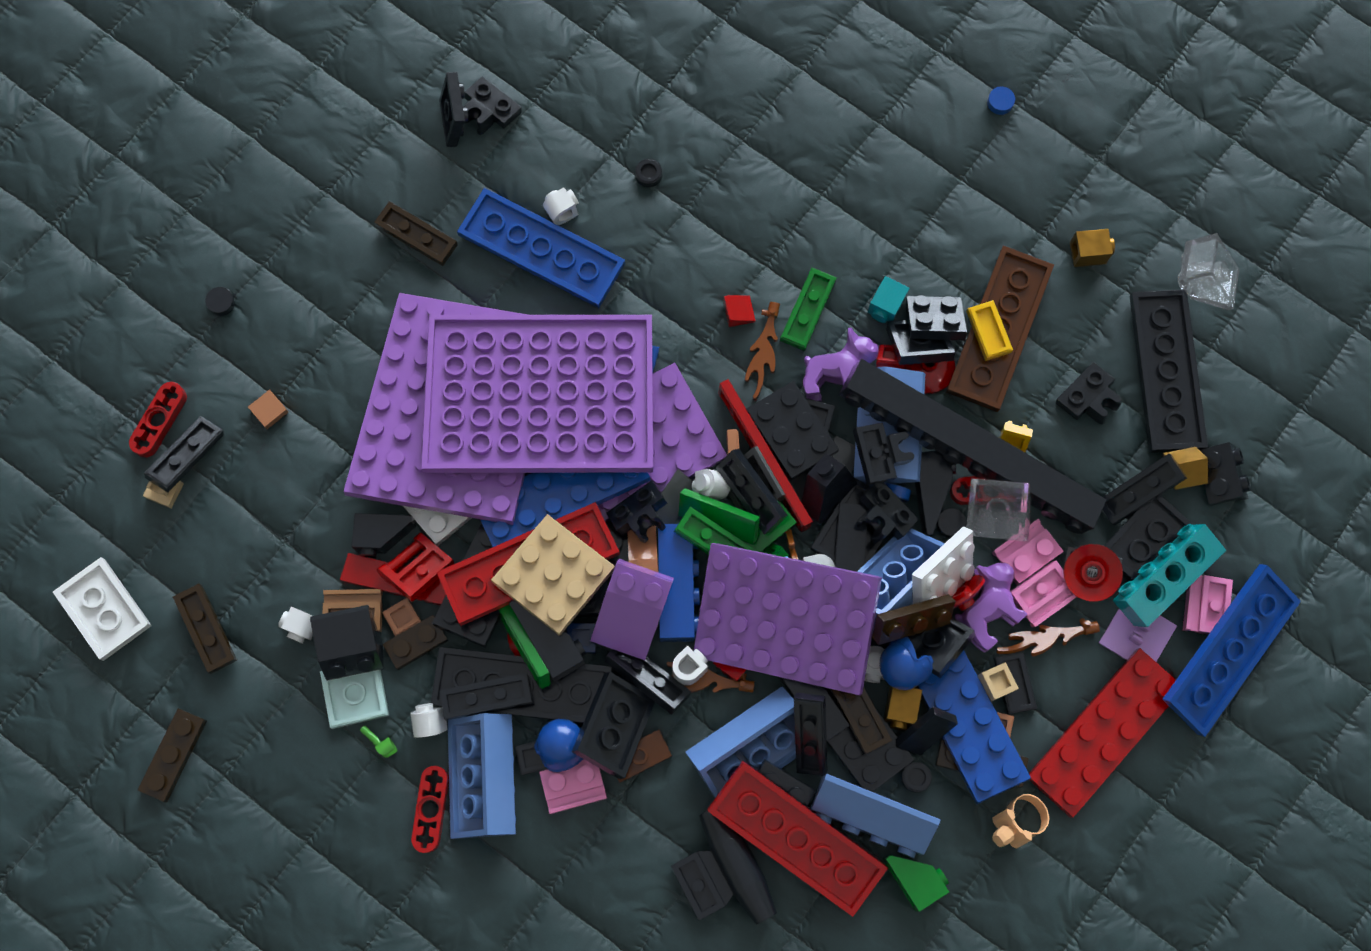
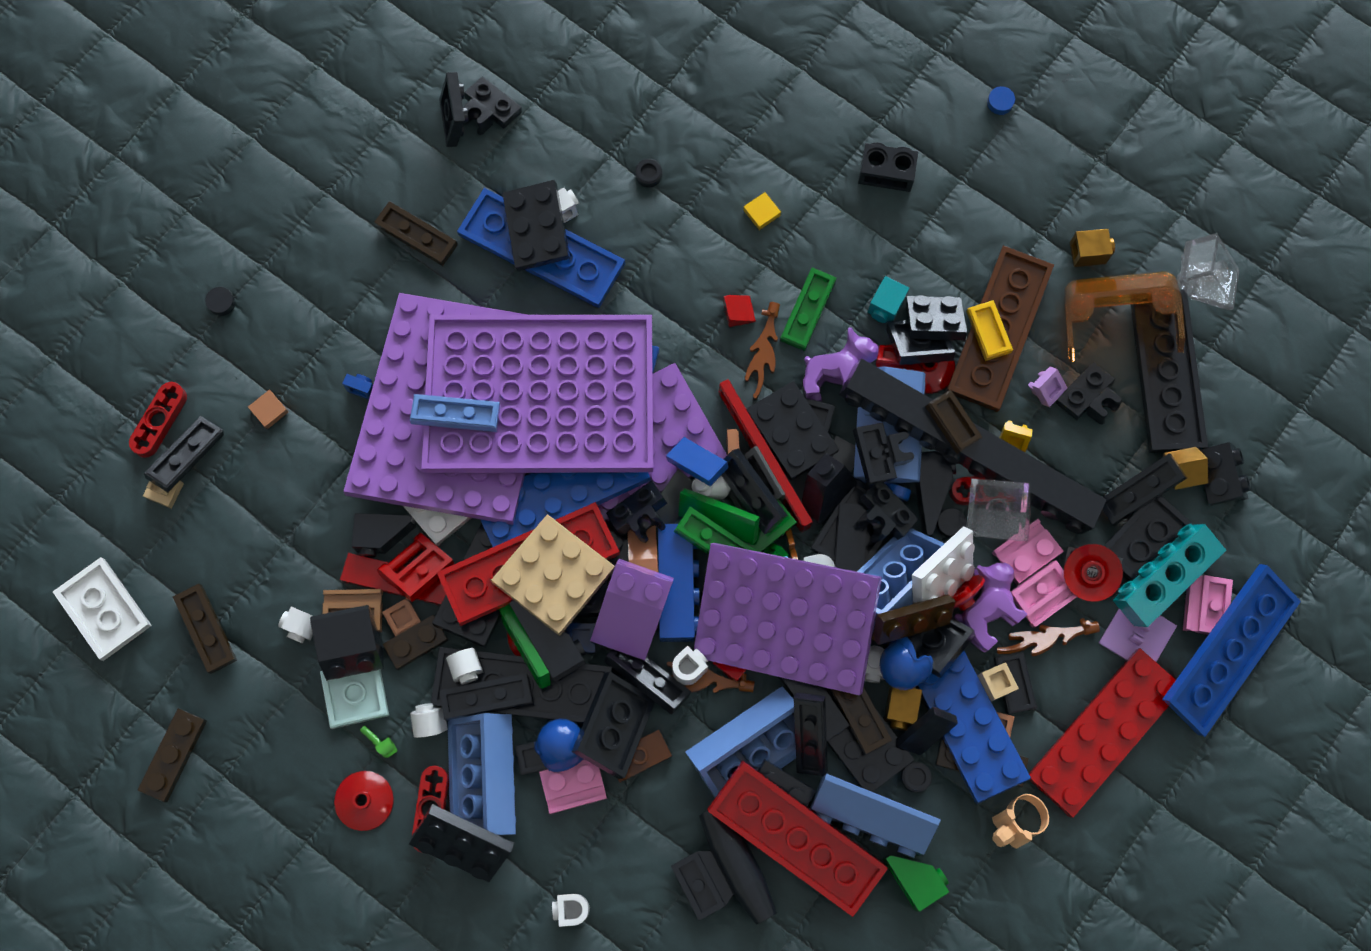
none -> red dish [334,771,394,831]
none -> blue plate [342,374,373,400]
none -> black plate [409,804,514,882]
none -> medium blue tile [410,394,500,432]
none -> white plate [446,648,483,684]
none -> black plate [502,180,570,271]
none -> white plate [552,894,590,927]
none -> blue tile [666,437,729,487]
none -> yellow tile [743,192,781,230]
none -> black brick [858,143,918,192]
none -> dark brown tile [925,390,983,454]
none -> lavender tile [1028,367,1067,407]
none -> clear orange windscreen [1064,271,1185,362]

